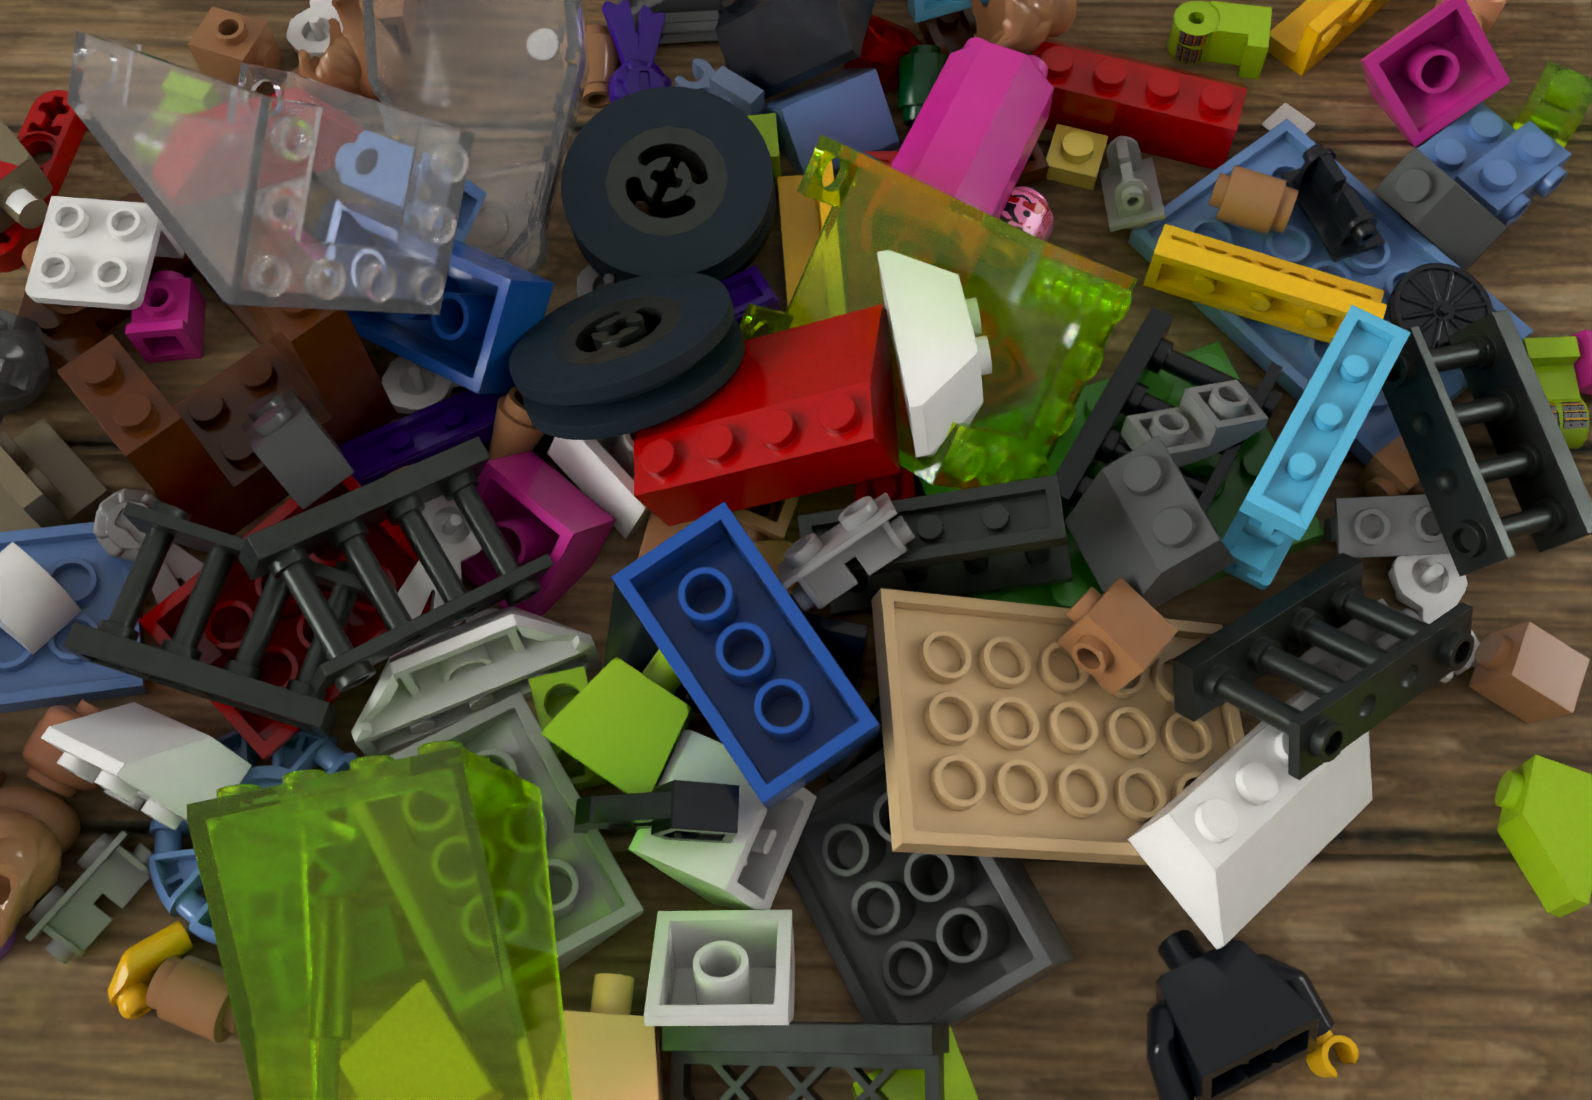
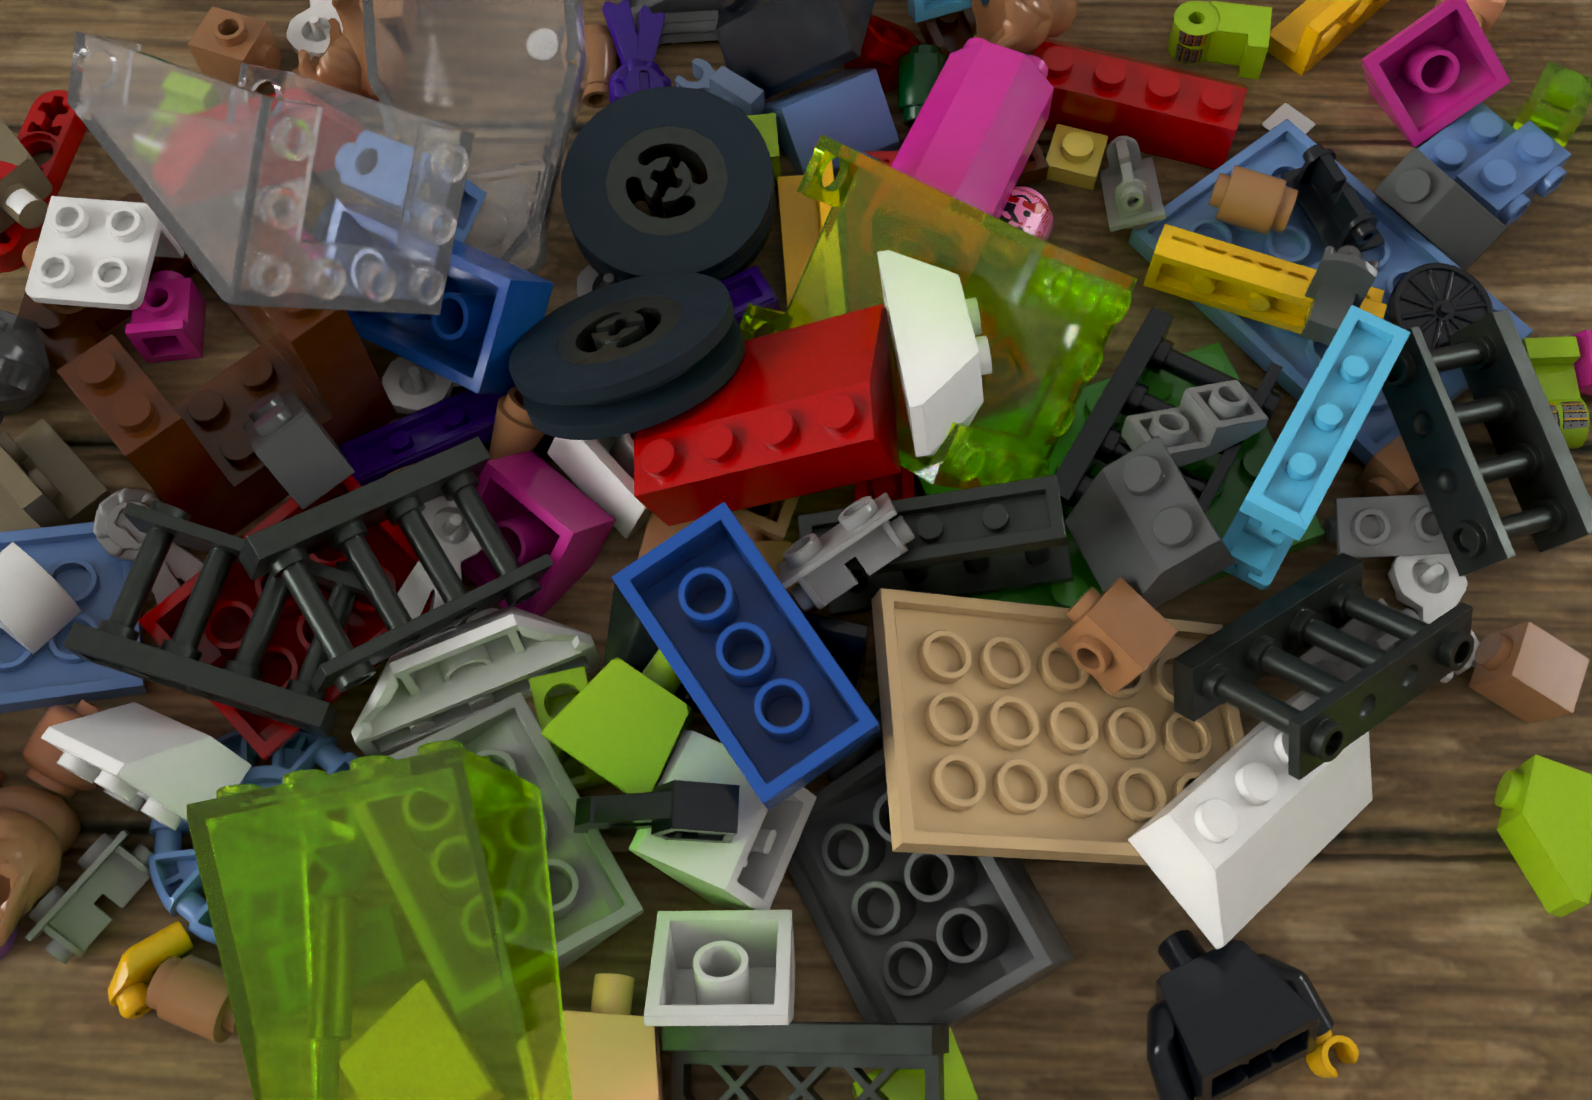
none -> dark grey piece [1301,245,1379,346]

